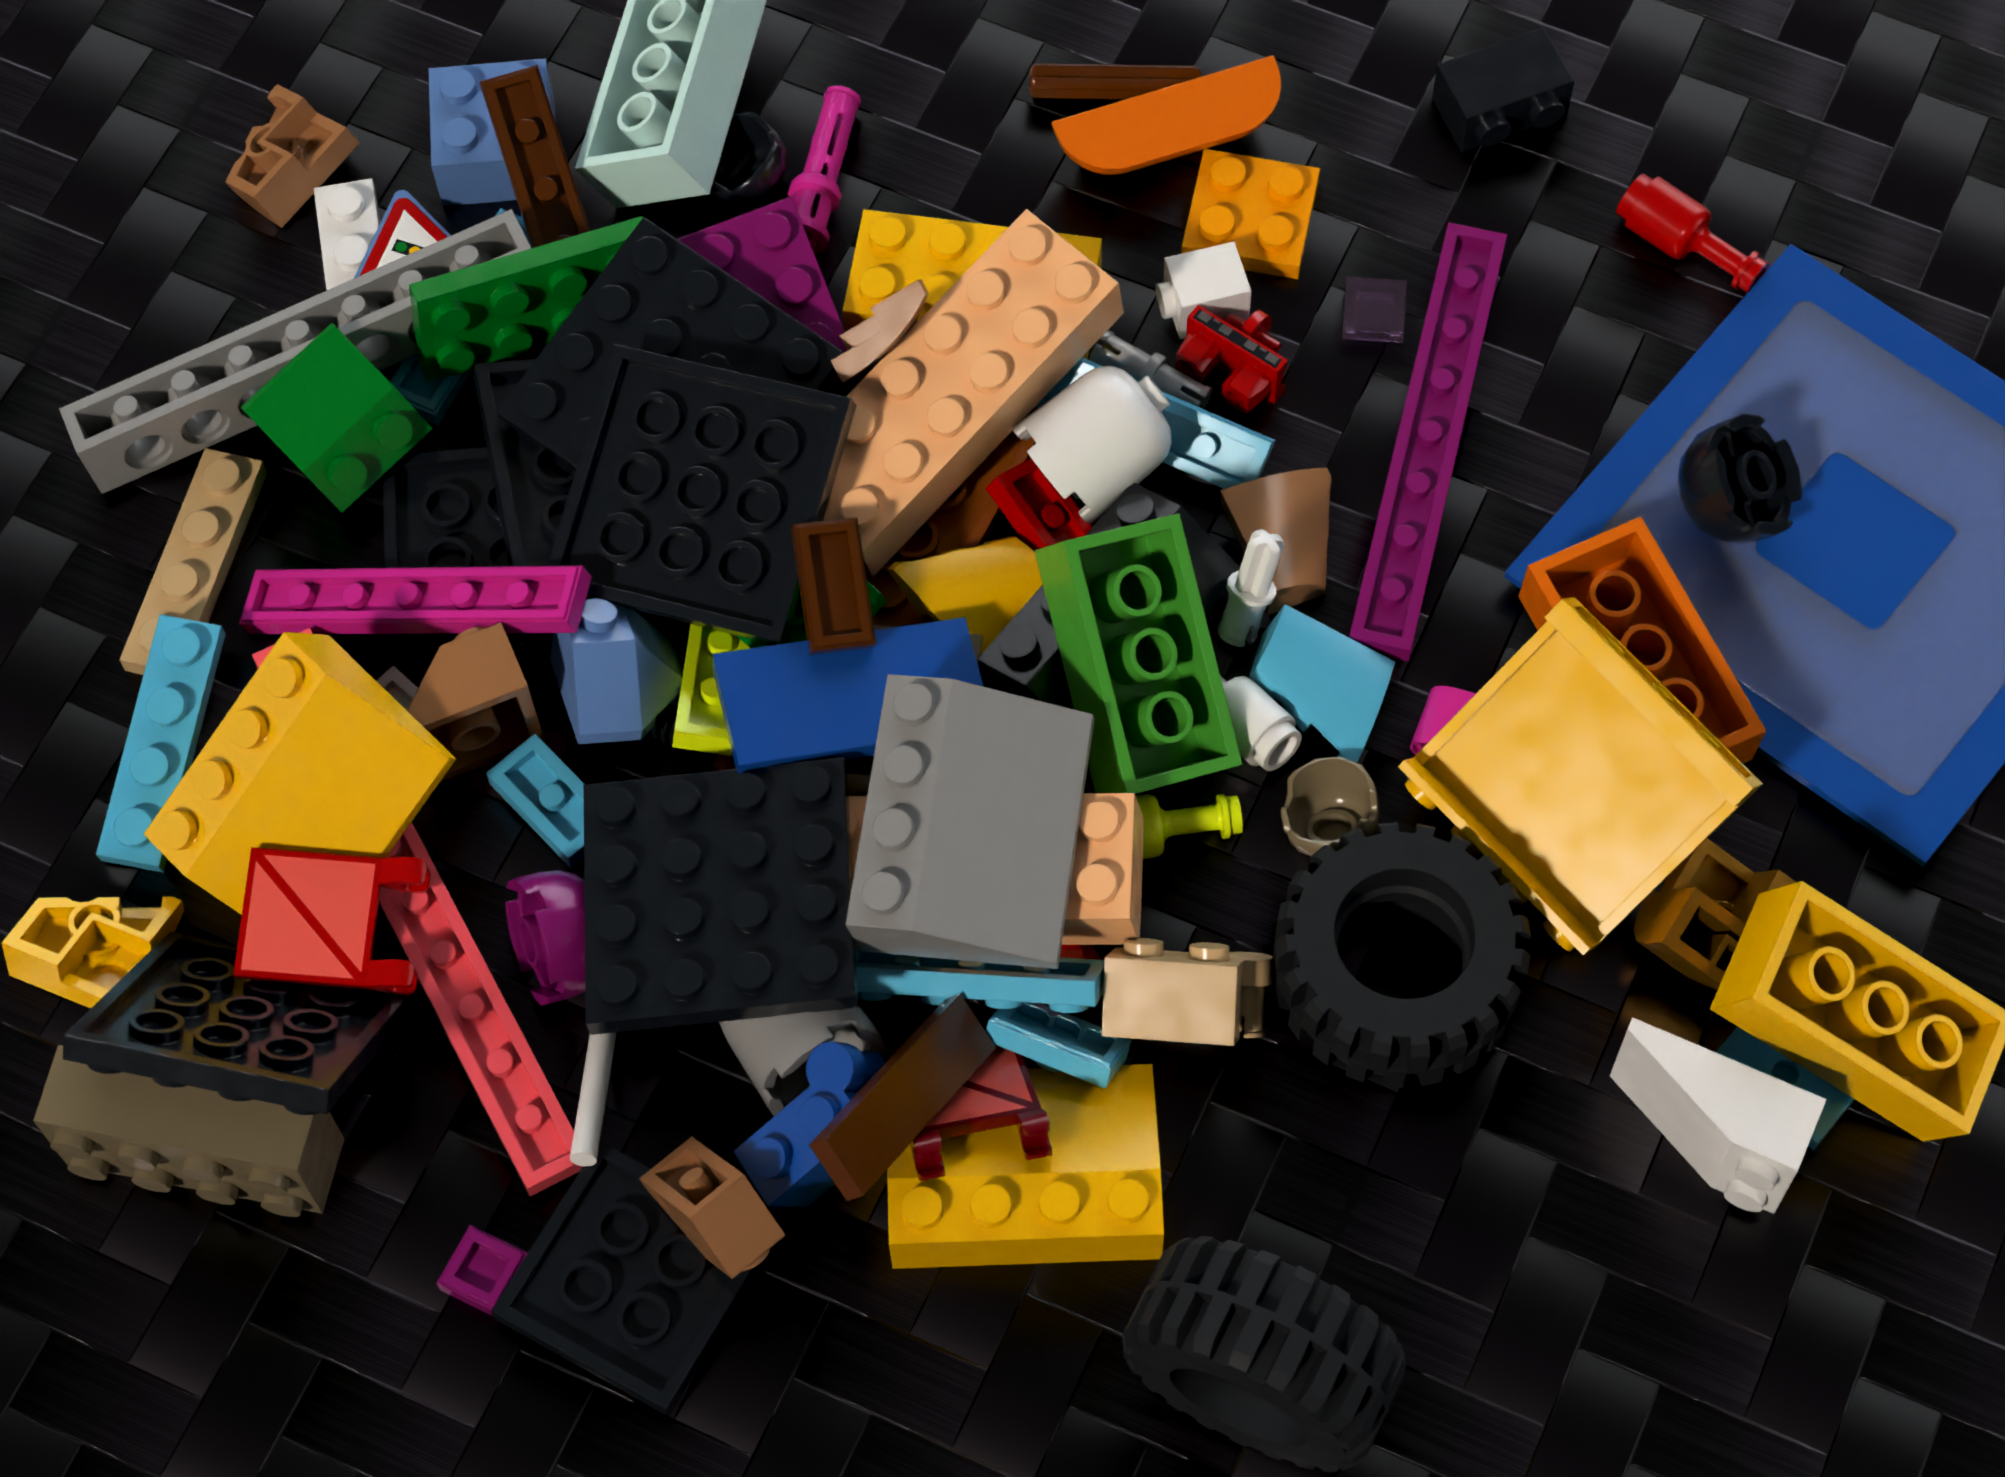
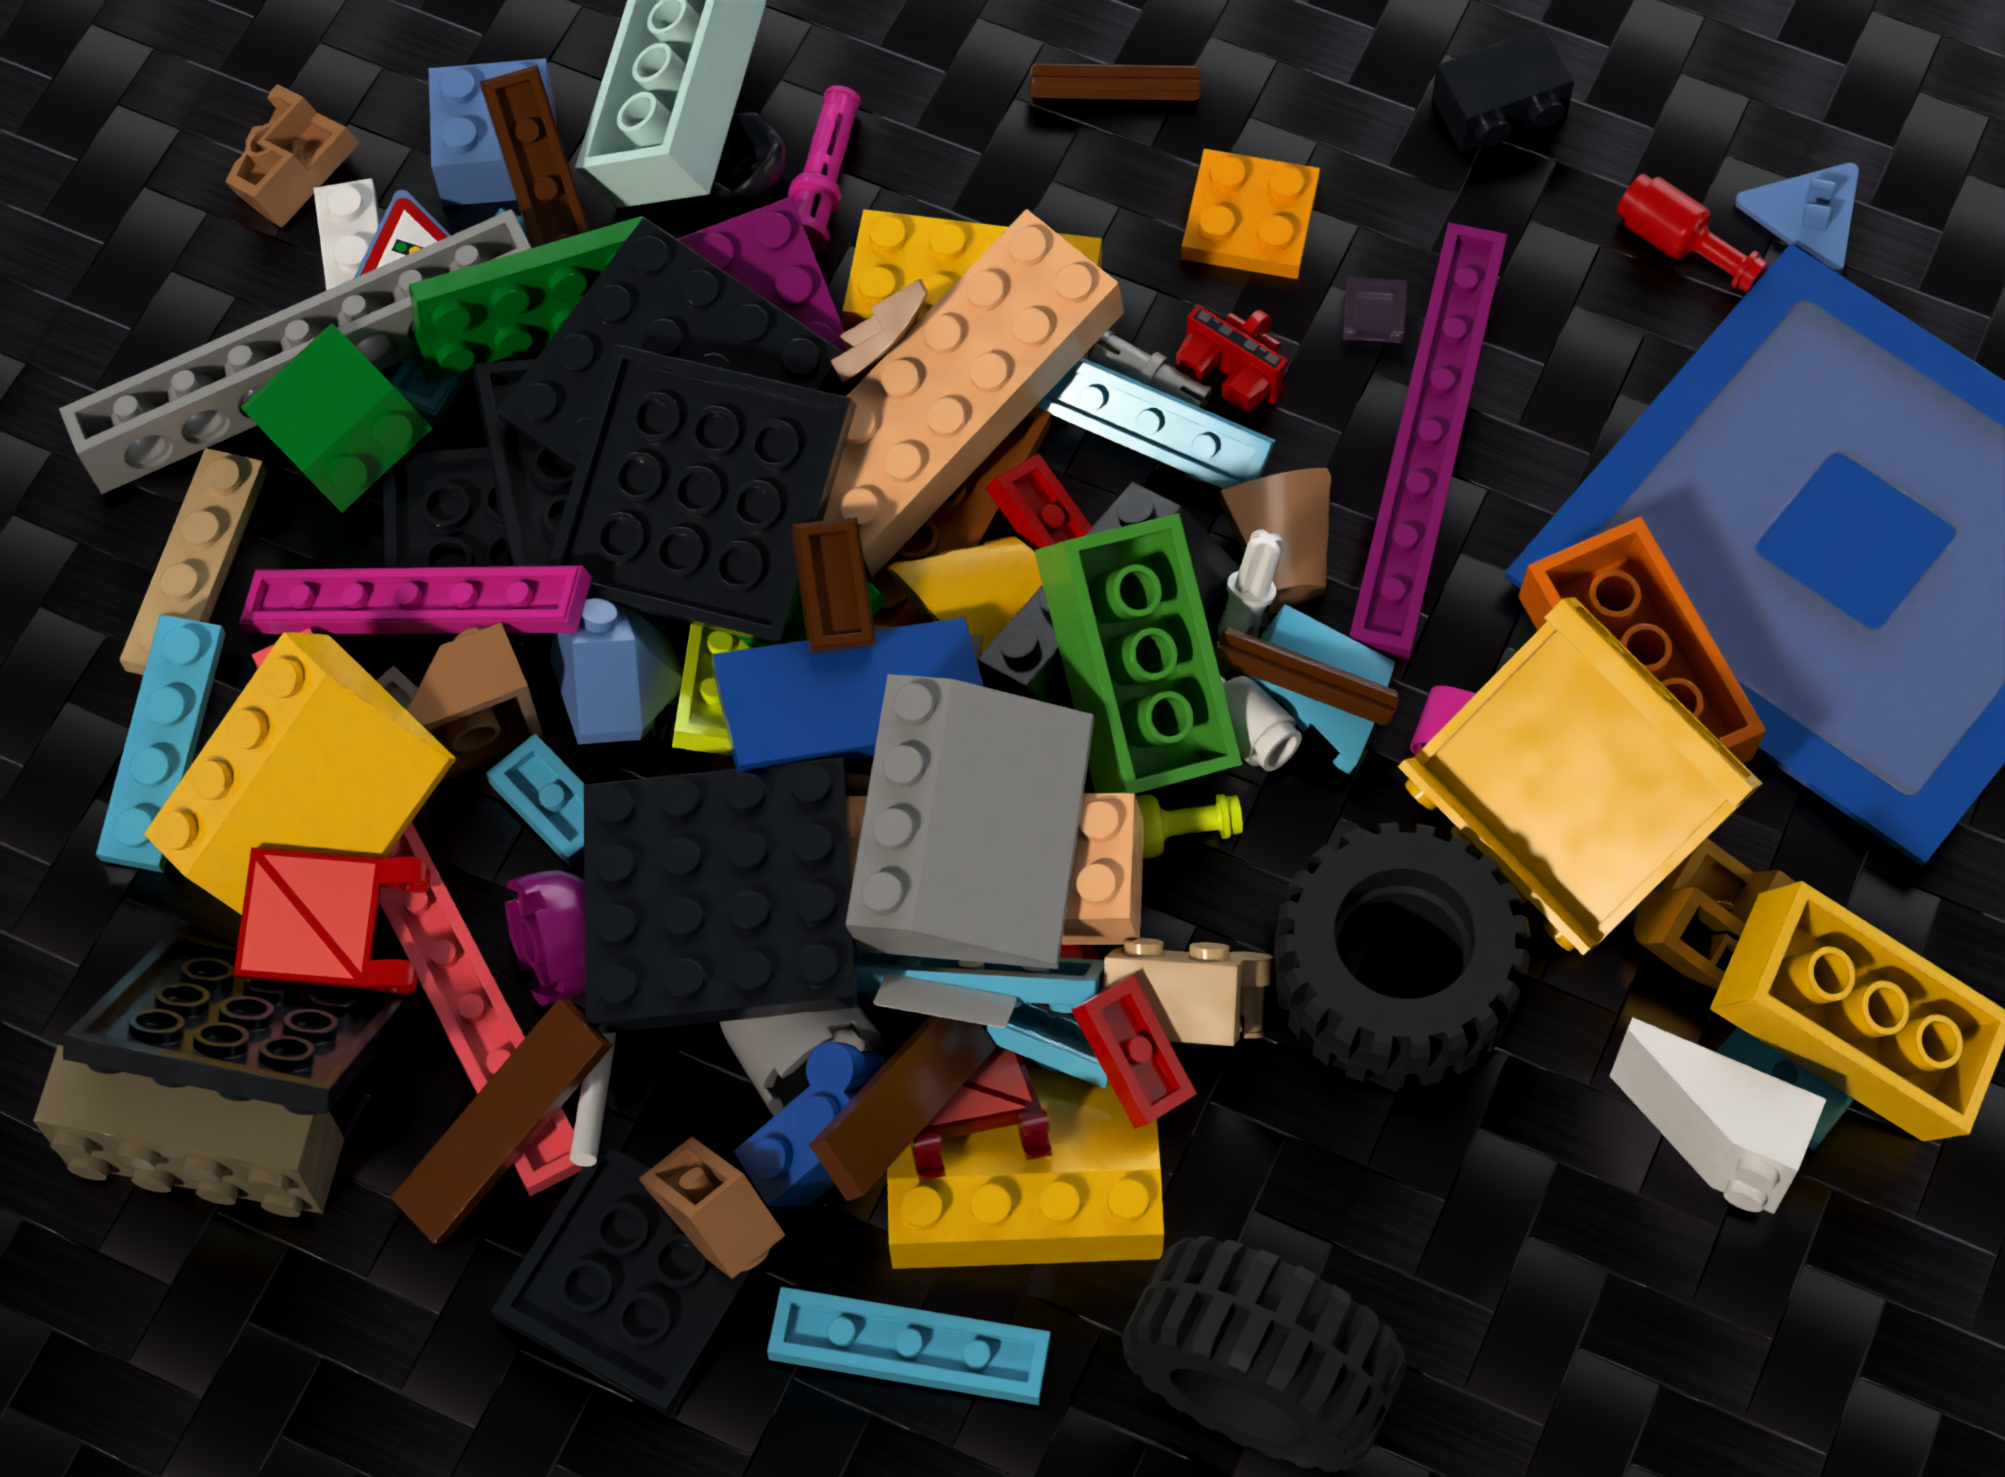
yellow slope [1,897,184,1009] -> none
magenta tile [436,1225,527,1316] -> none
white cylinder [1013,366,1172,525] -> none
orange brick [1051,55,1281,175] -> none
white brick [1156,241,1251,339] -> none
dark tan hair [1281,756,1380,856] -> none
black cylinder [1678,413,1802,544] -> none
none -> reddish brown tile [391,998,613,1244]
none -> medium azure plate [767,1287,1051,1405]
none -> white sticker [874,974,1017,1028]
none -> red plate [1071,975,1197,1129]
none -> reddish brown axle [1214,628,1399,725]
none -> medium blue piece [1735,162,1859,274]

